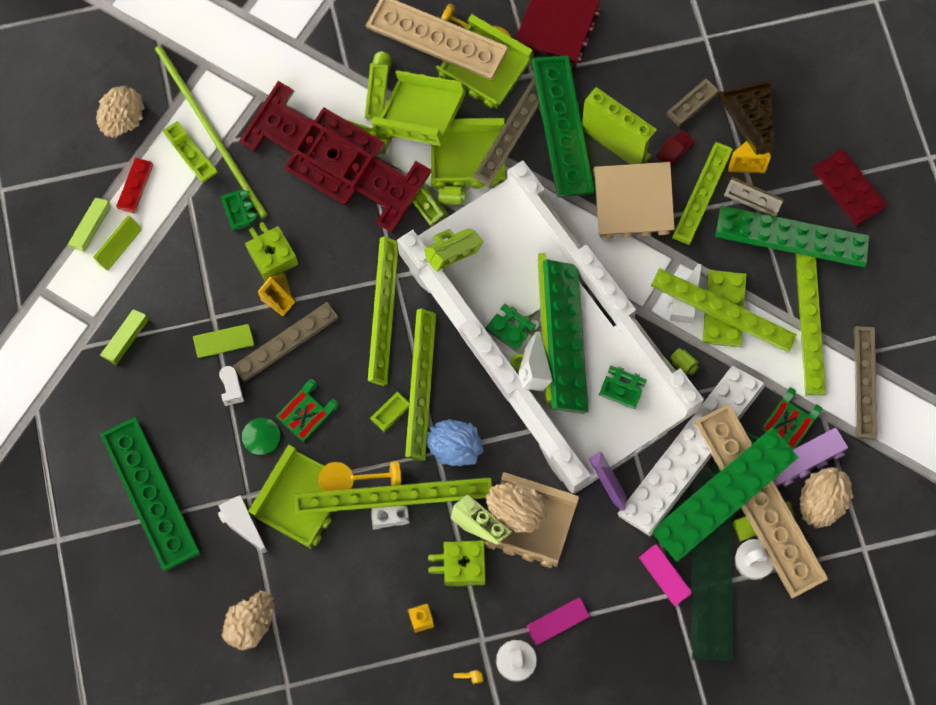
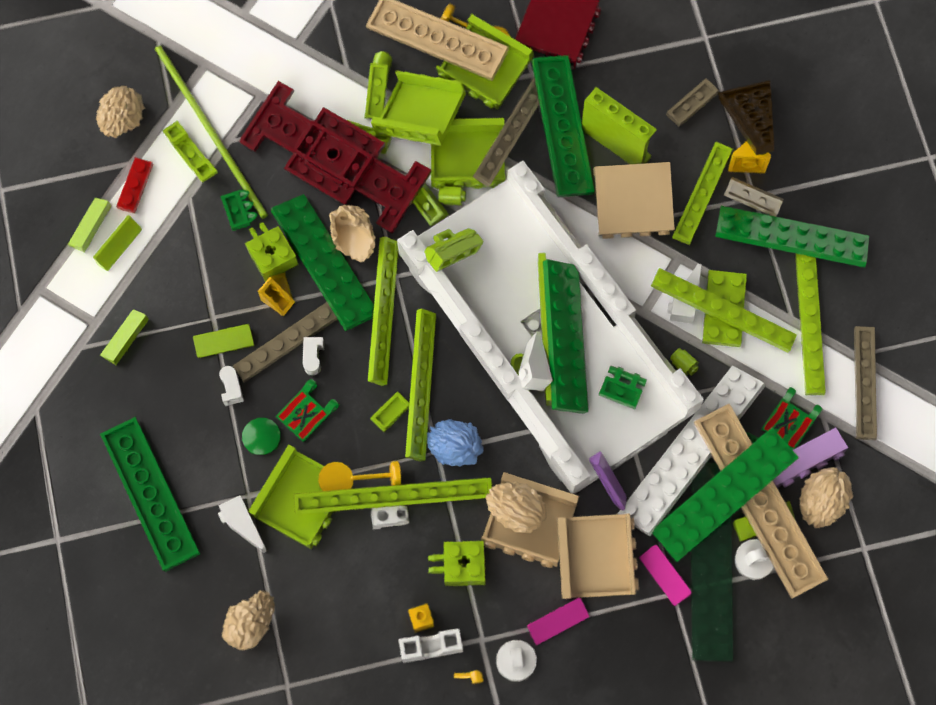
yellowish green slope [451,494,511,545] -> none
green plate [485,303,536,352] -> none
dark red slope [656,130,695,168] -> none
dark red plate [812,148,888,227] -> none
none -> green plate [271,194,374,331]
none -> white leg [303,337,324,376]
none -> tan hair [329,205,376,262]
none -> white arch [399,628,463,663]
none -> tan panel [557,514,639,599]

